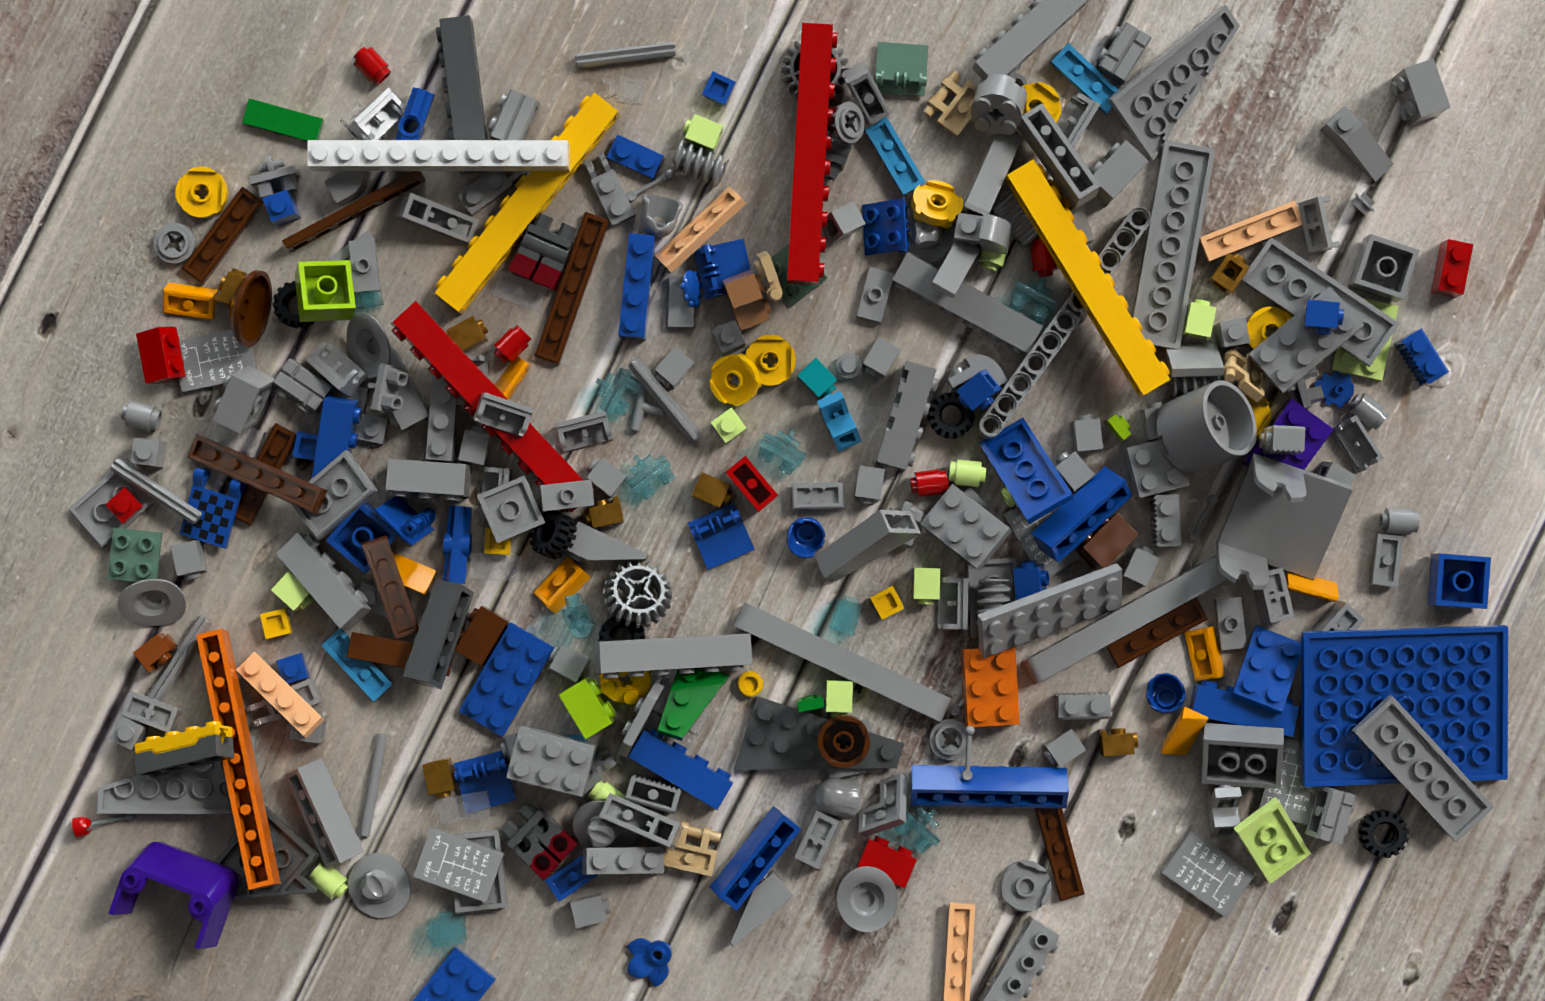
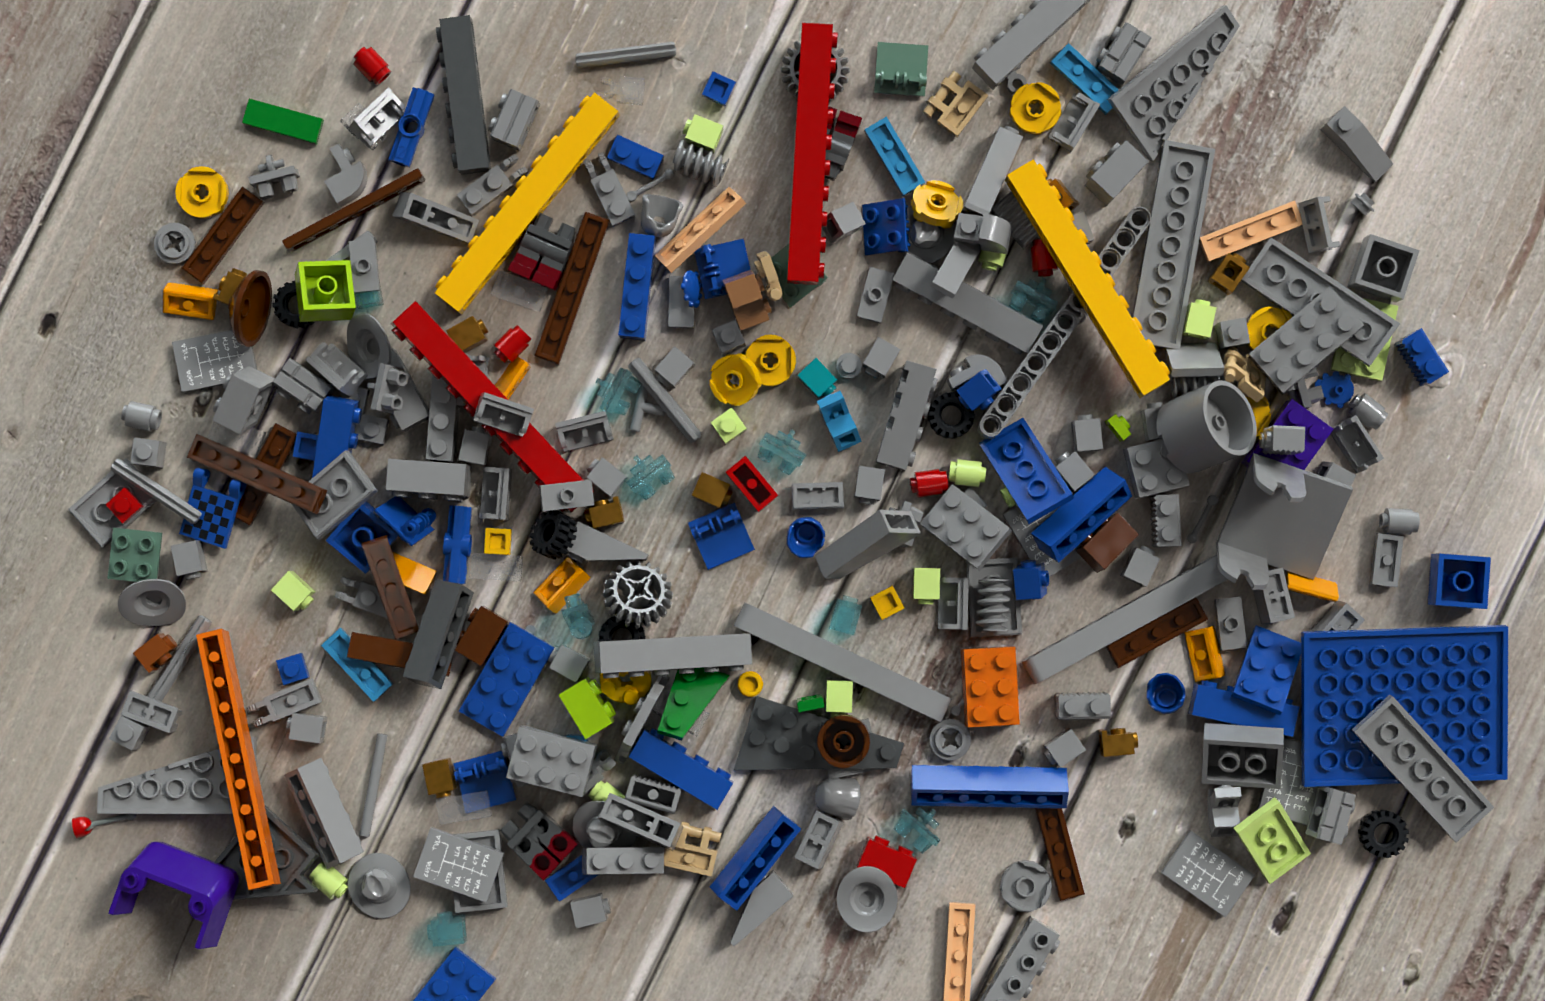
dark grey piece [134,721,234,777] -> none
red brick [136,327,186,384] -> none
light nougat plate [236,651,325,738] -> none
yellow plate [260,608,293,639] -> none
blue brick [262,189,301,227] -> none
light grey brick [276,532,371,630] -> none
white brick [307,140,570,171] -> none
light grey plate [477,475,545,543] -> none
blue plate [627,938,672,987] -> none
light grey gear [831,102,864,144] -> none
light grey brick [842,62,891,125] -> none
light grey plate [858,773,907,837] -> none
light grey hinge [961,726,975,780] -> none
light grey brick [970,74,1027,135] -> none
light grey plate [978,563,1122,658] -> none
light grey brick [1017,103,1100,209] -> none
light orange slope [1161,707,1208,755] -> none
blue brick [1304,300,1344,335] -> none
light grey brick [1391,58,1451,126] -> none
red brick [1430,239,1474,298] -> none

